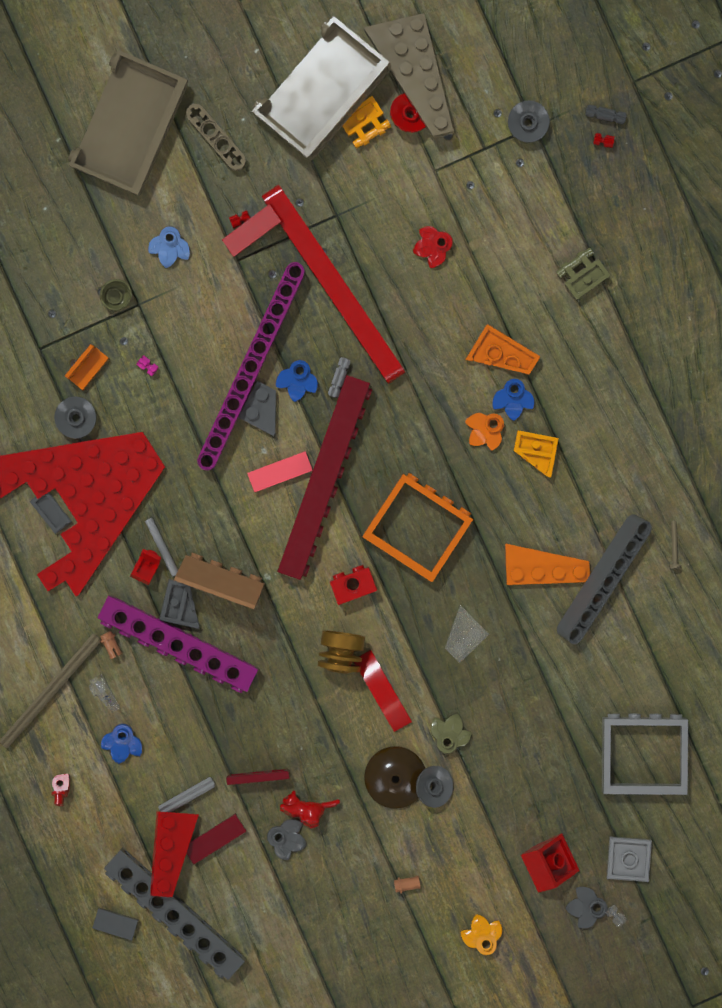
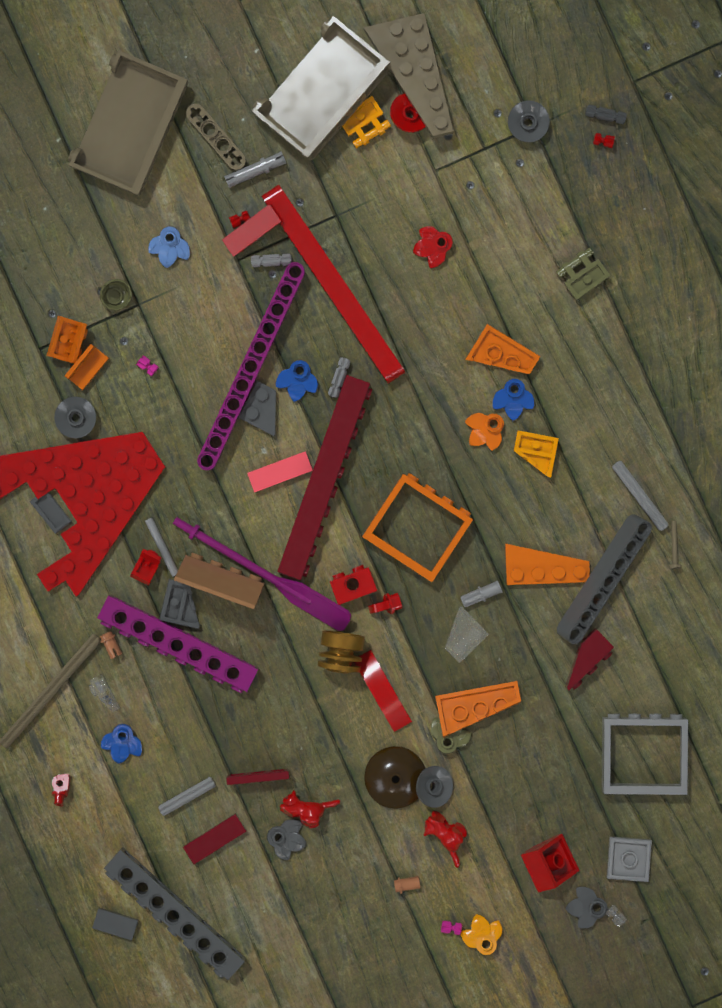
red wing [150,811,199,897] -> none
none -> orange bracket [46,316,88,364]
none -> magenta piece [173,517,352,631]
none -> light grey pin [224,151,287,188]
none -> light grey axle [251,254,292,267]
none -> red piece [368,593,402,614]
none -> red animal [423,810,467,868]
none -> orange wing [435,681,521,738]
none -> dark pink piece [441,920,462,935]
none -> light grey axle [461,581,503,607]
none -> dark red slope [565,628,614,690]
none -> light grey axle [612,461,669,531]

